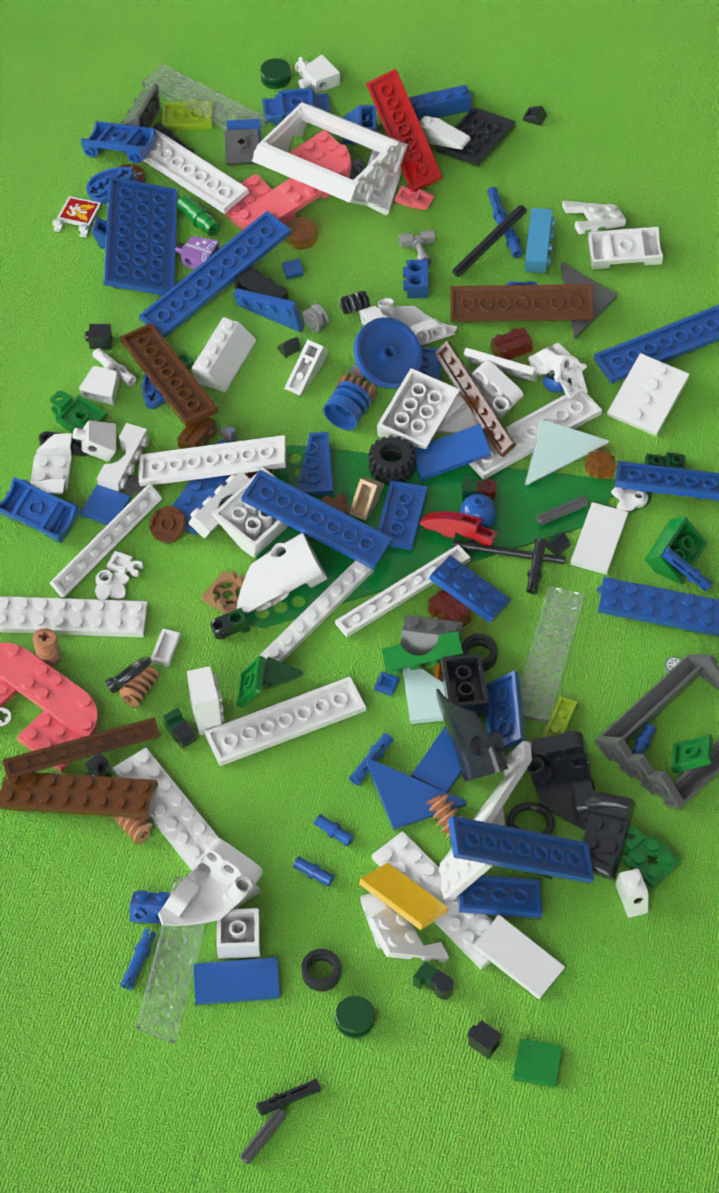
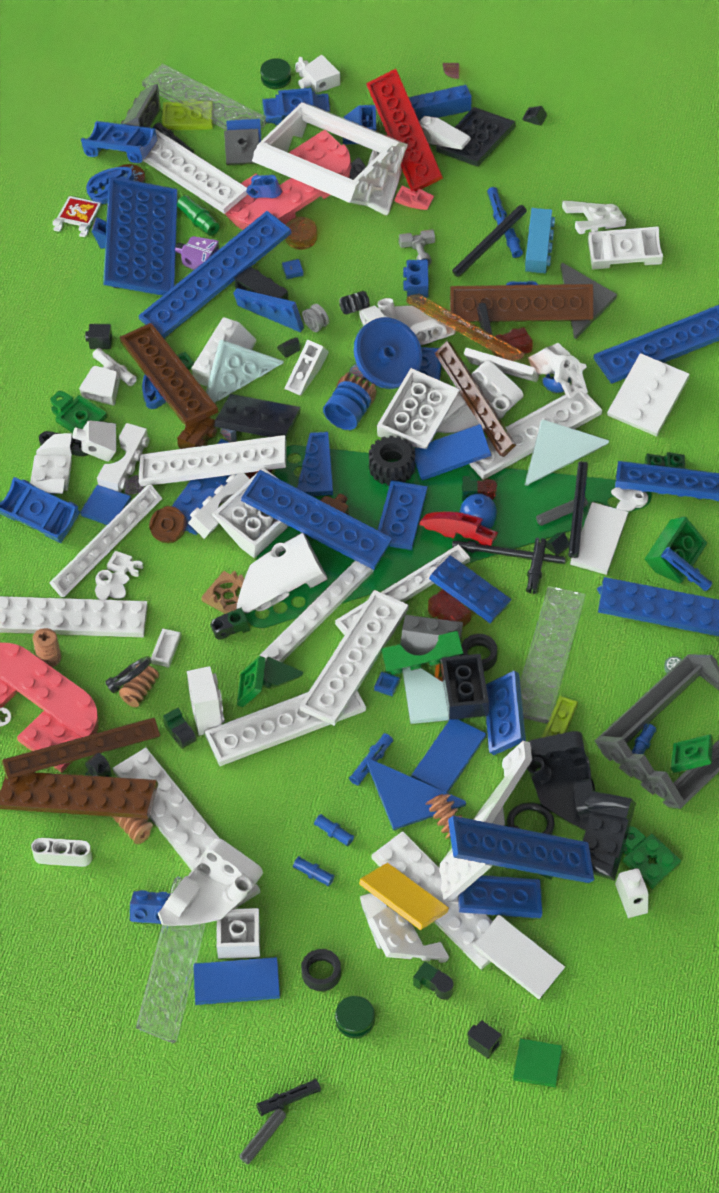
blue pin [120,929,157,990] -> none
tan slope [349,477,384,520] -> none
black panel [436,689,509,781] -> none
clear orange gear [584,449,616,480] -> none
none -> white beam [31,838,92,867]
none -> light aqua tile [206,340,284,403]
none -> black plate [215,394,300,439]
none -> blue piece [246,175,282,198]
none -> white plate [300,590,408,726]
none -> clear orange tile [406,294,524,361]
none -> tile [443,63,459,79]
none -> black tile [476,303,493,342]
none -> black axle [568,461,588,558]

